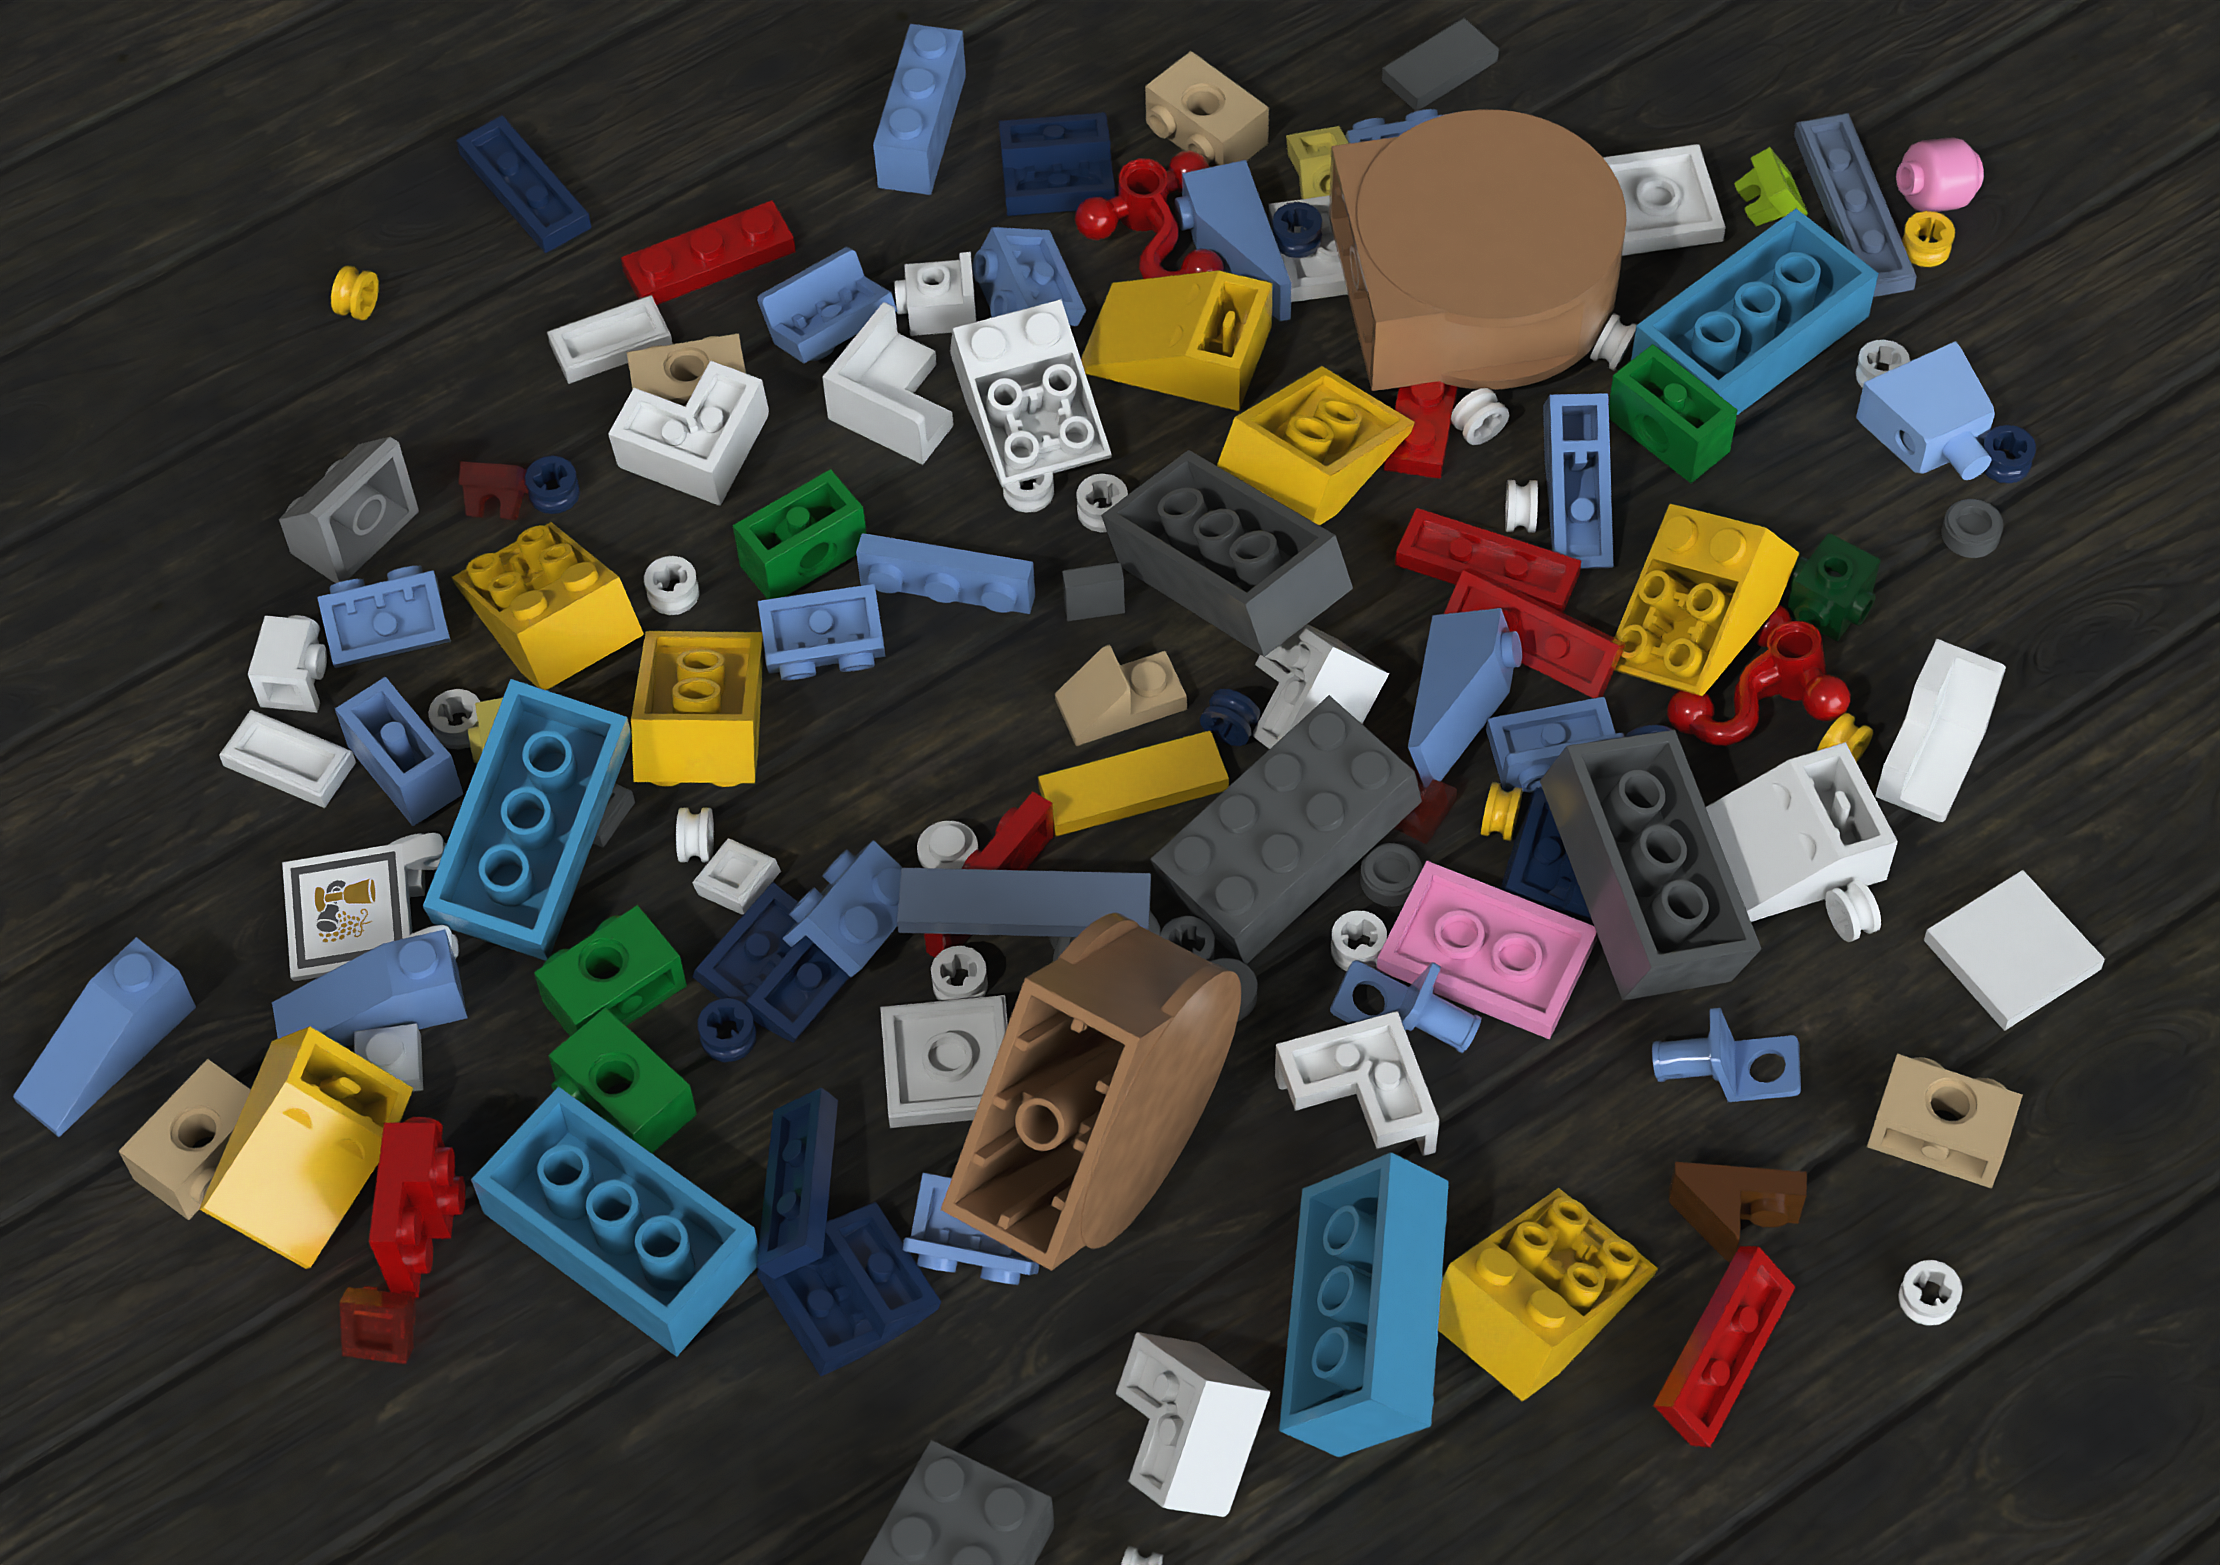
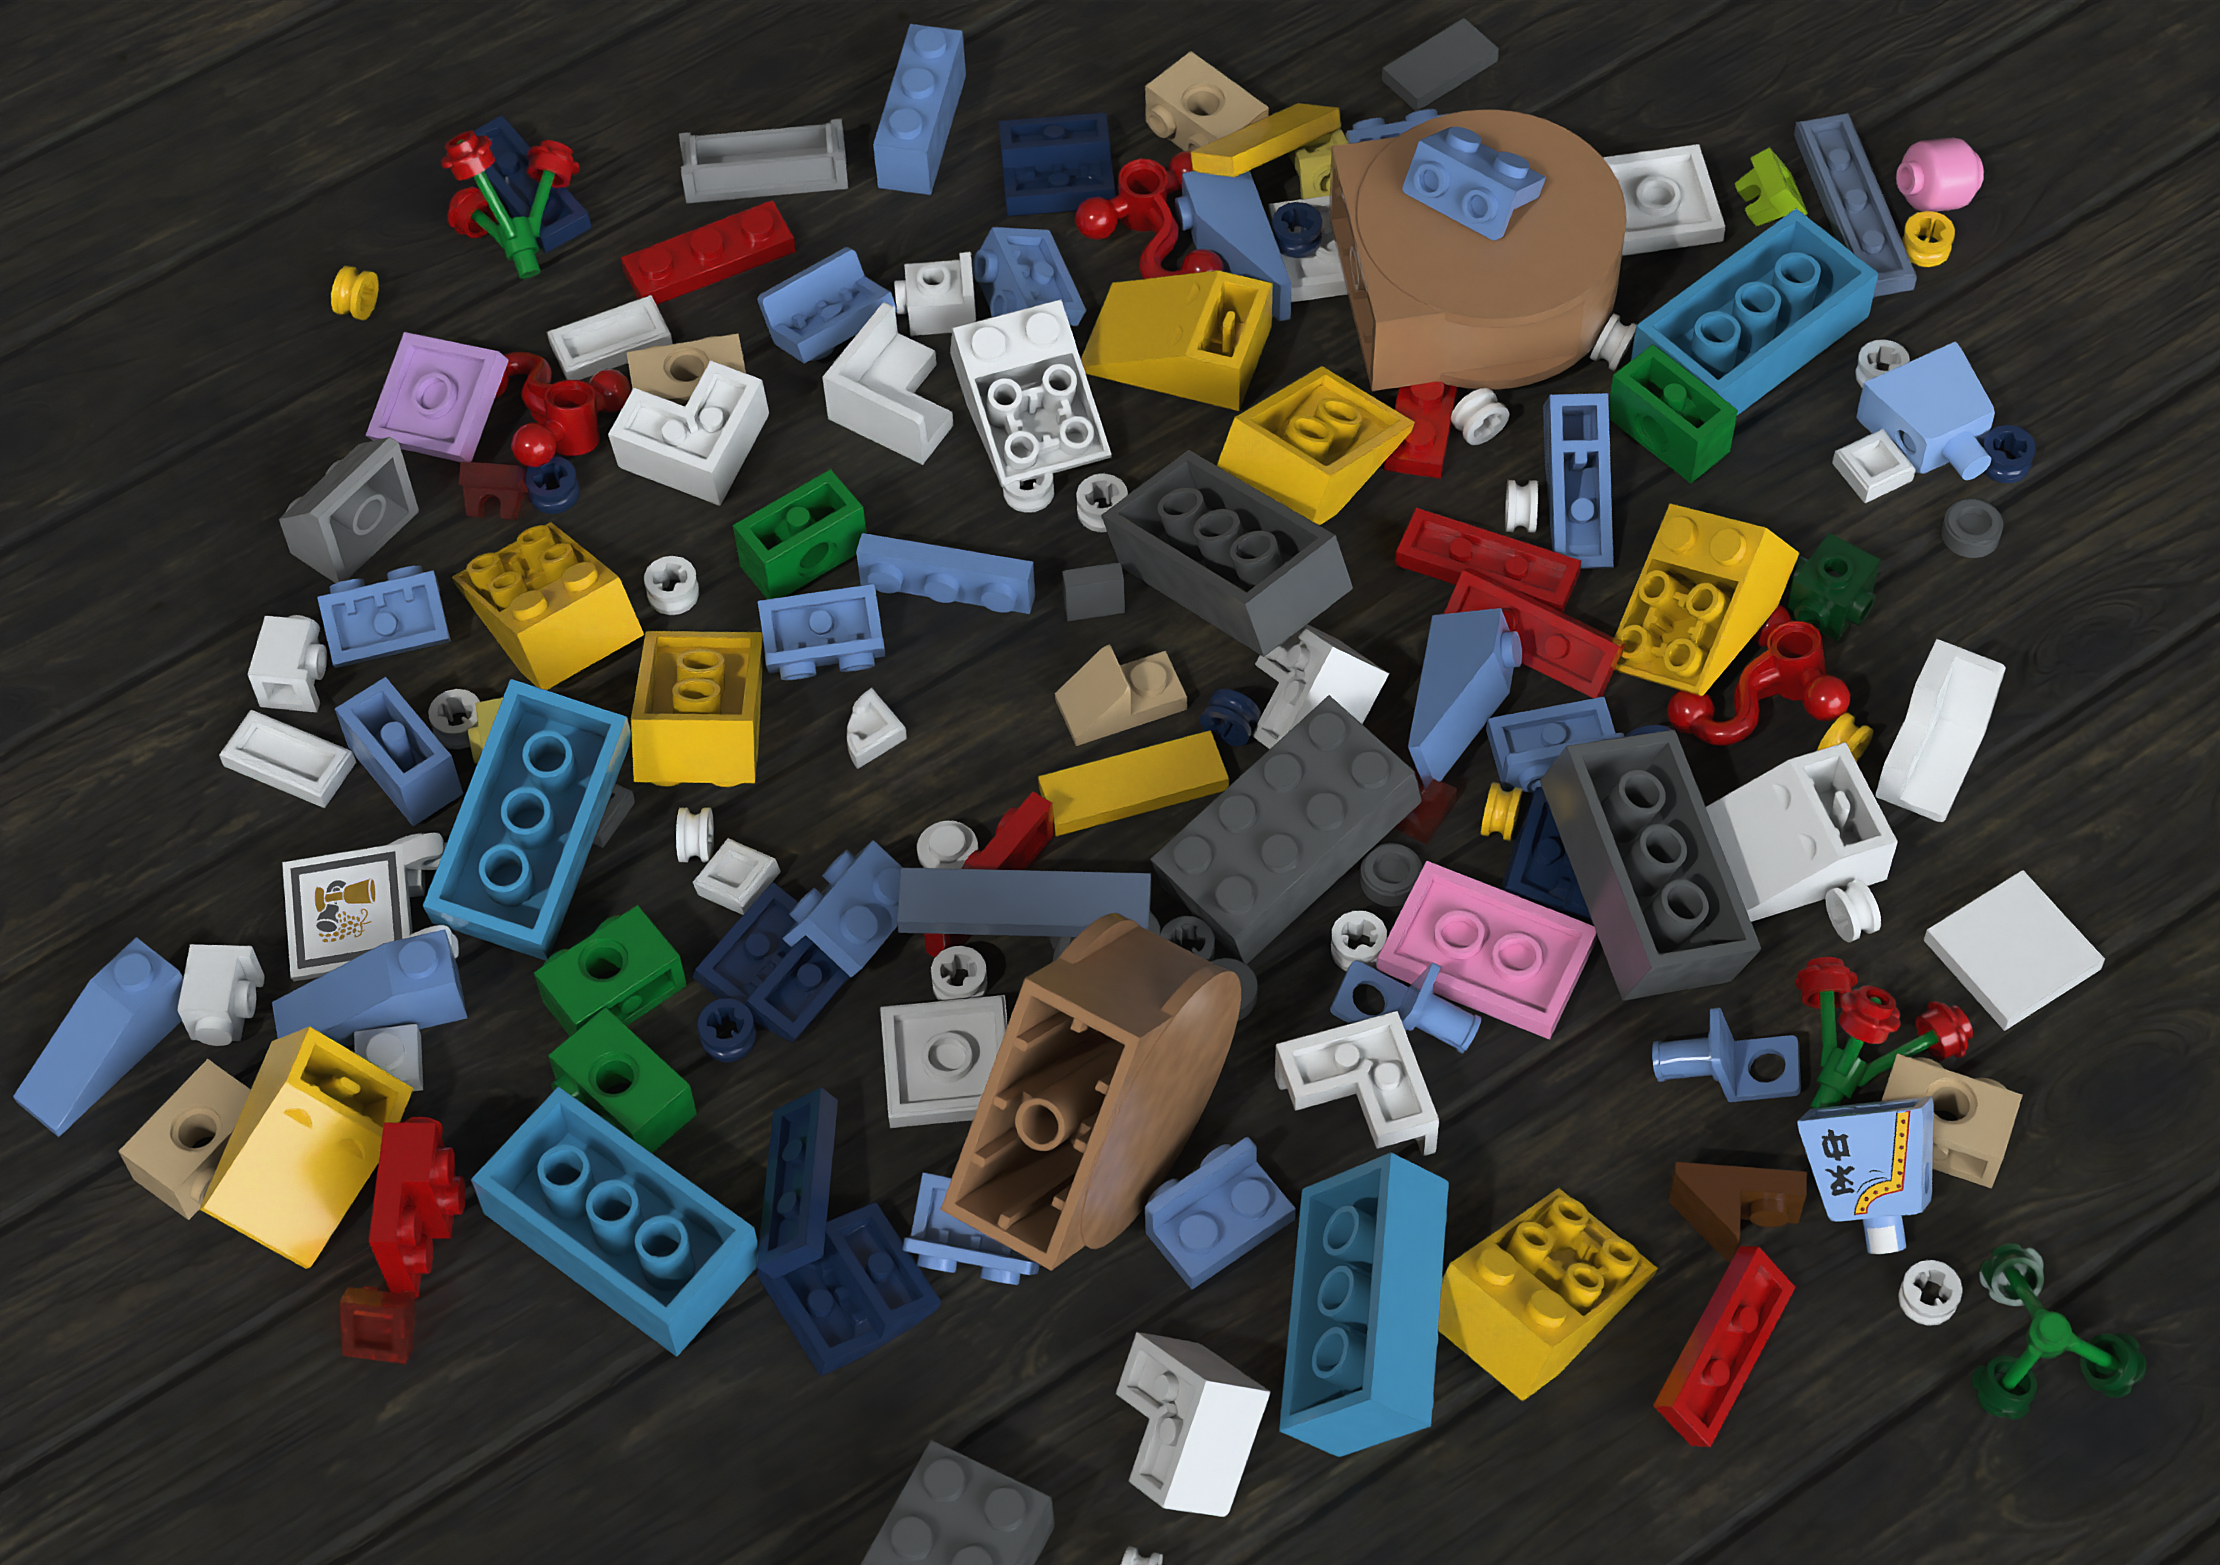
none -> white brick [177,944,265,1046]
none -> lavender plate [366,332,509,464]
none -> plant [441,130,580,279]
none -> red piece [495,352,632,468]
none -> light grey container [679,119,848,203]
none -> white tile [846,688,907,769]
none -> medium blue bracket [1145,1137,1296,1290]
none -> yellow tile [1191,103,1341,177]
none -> medium blue bracket [1402,127,1546,241]
none -> red plant [1795,957,1973,1109]
none -> light blue torso [1797,1096,1933,1254]
none -> white tile [1832,429,1916,503]
none -> dark green plant [1971,1242,2146,1420]

